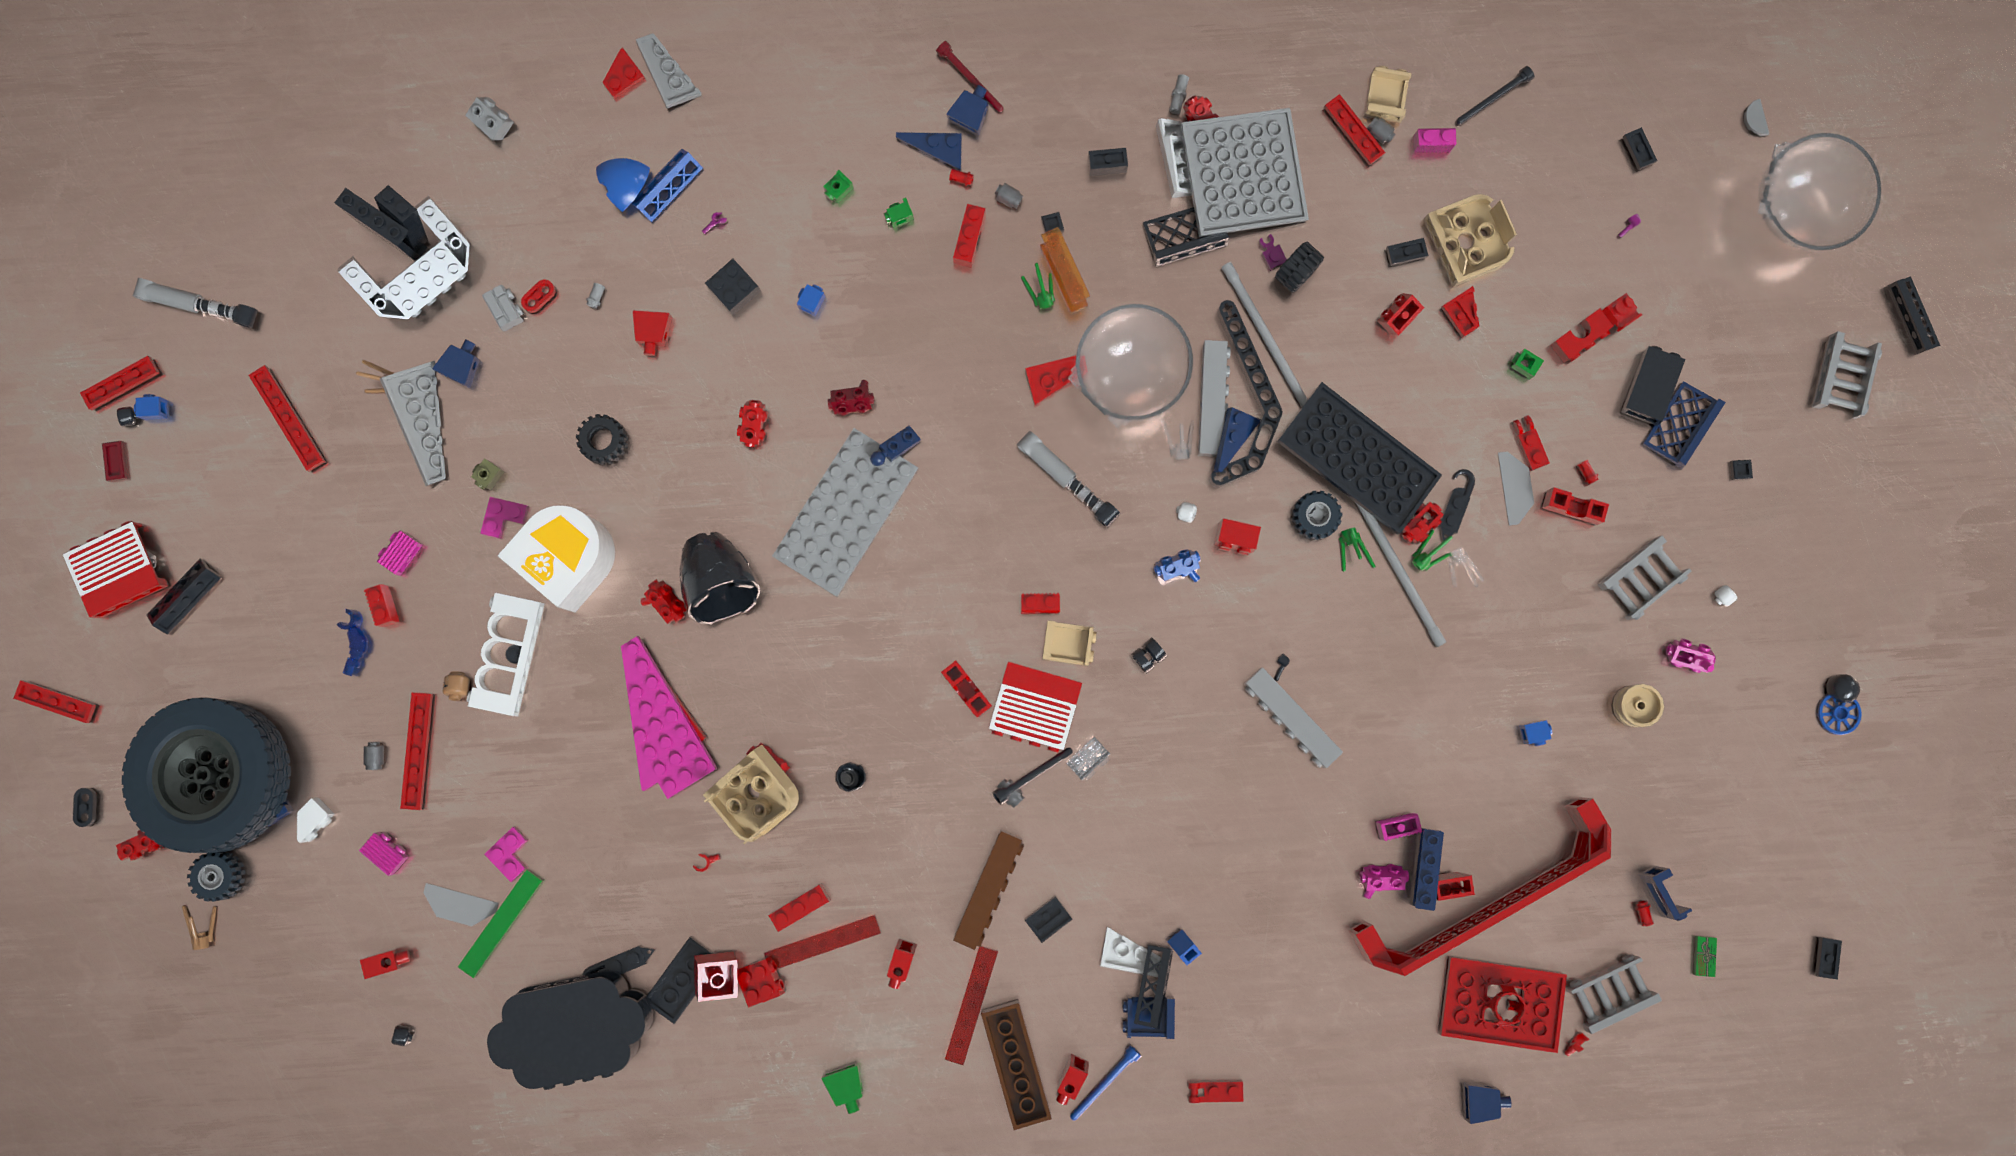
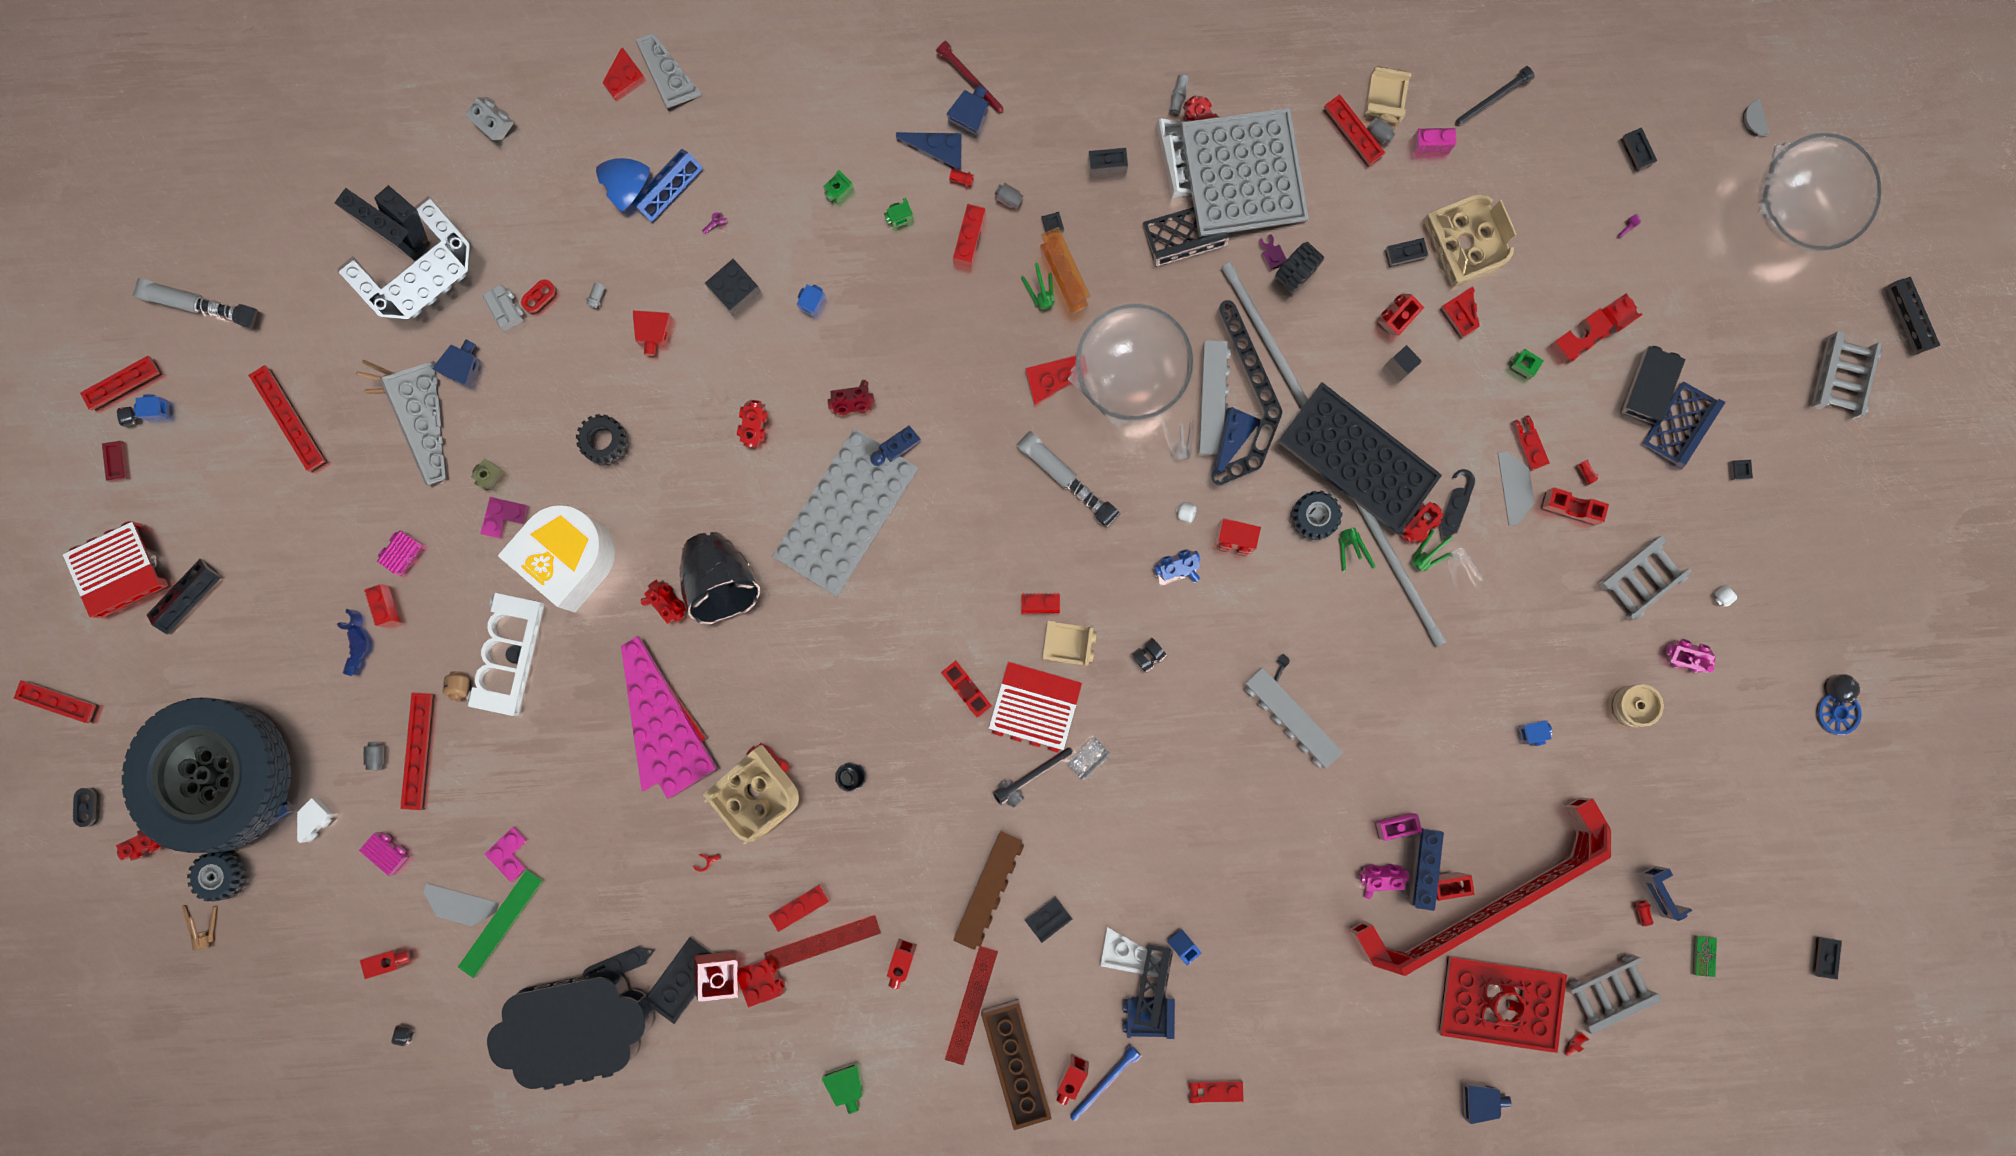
none -> black panel [1385,345,1422,381]

